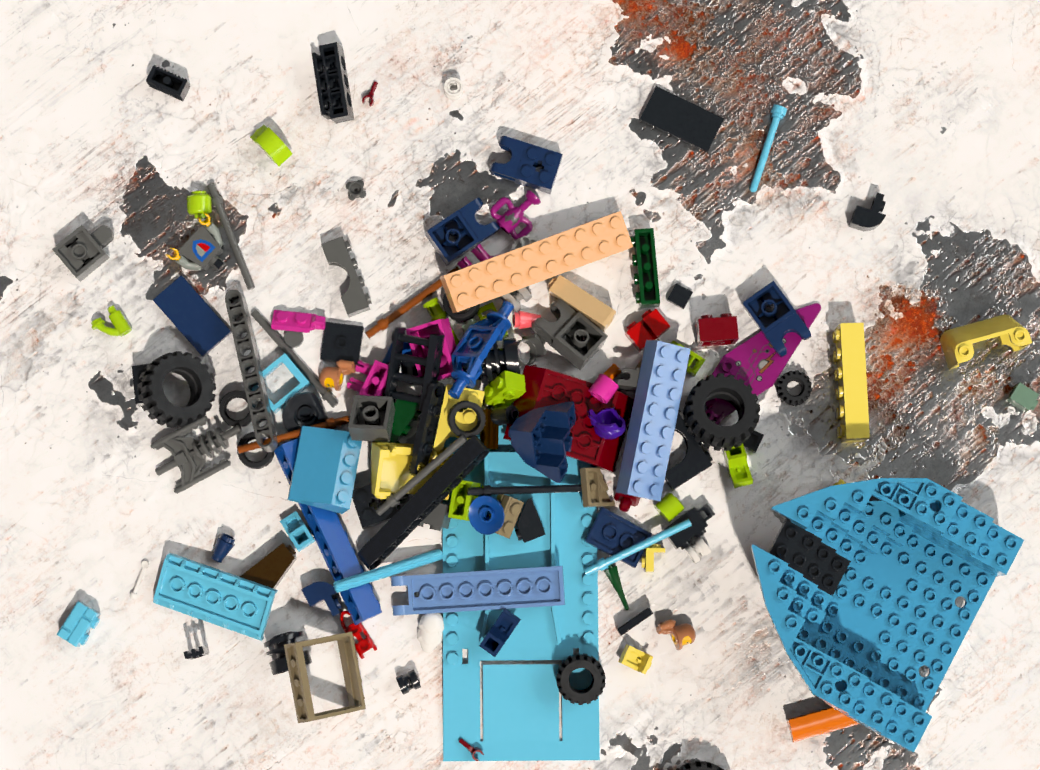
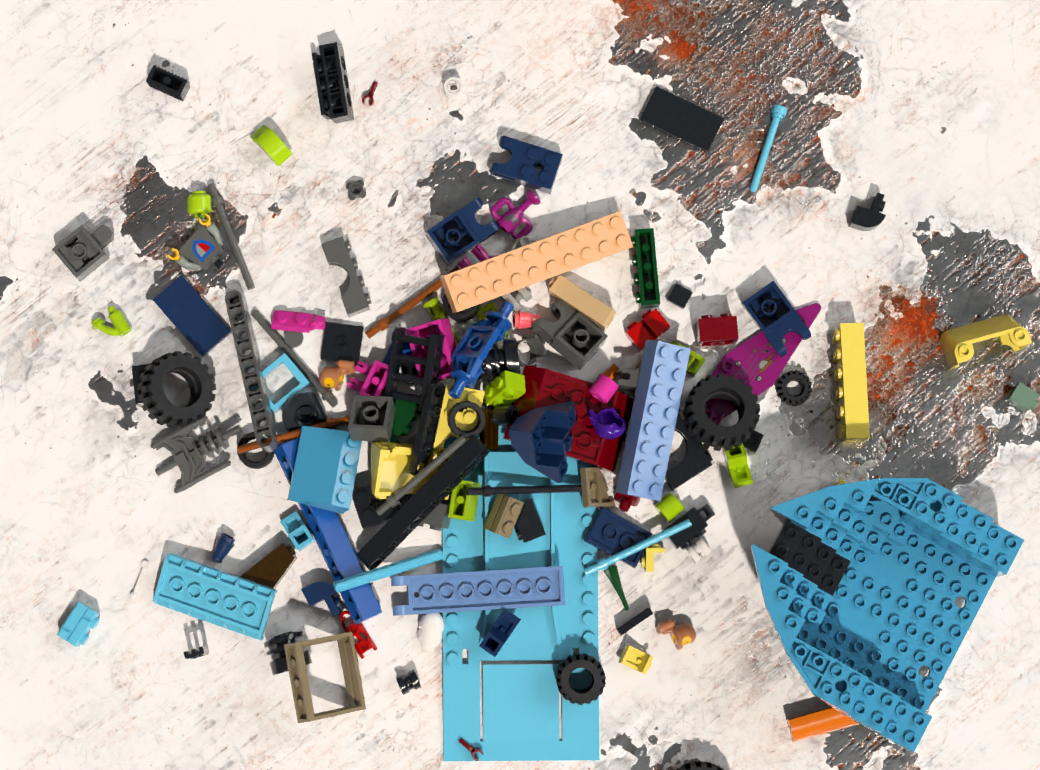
black tyre [219,390,257,427] -> none
blue dish [468,495,505,535] -> none

